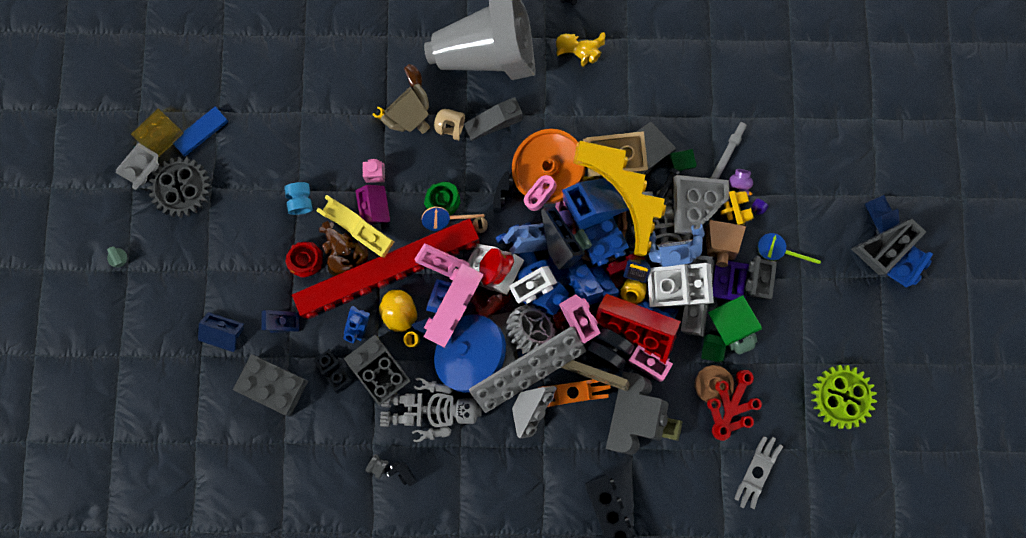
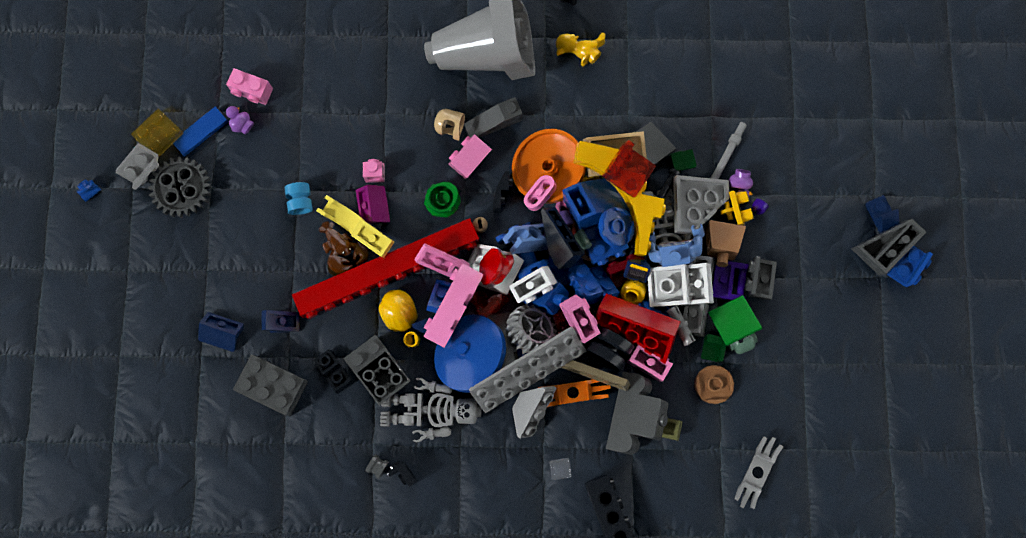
sand green plate [107,246,127,267] -> none
red hat [285,242,323,278] -> none
blue hips [343,306,370,343] -> none
dark tan torso [373,64,430,134] -> none
blue piece [421,207,485,231] -> none
red plant [707,370,762,441] -> none
blue piece [758,233,821,264] -> none
lime gear [811,365,877,429] -> none
none -> blue plate [77,179,101,202]
none -> bright pink brick [226,68,273,105]
none -> medium lavender animal [226,106,254,135]
none -> bright pink brick [449,134,492,179]
none -> clear slope [549,457,572,480]
none -> blue tile [599,207,635,246]
none -> clear red bracket [602,140,656,198]
none -> light grey pin [666,305,696,346]

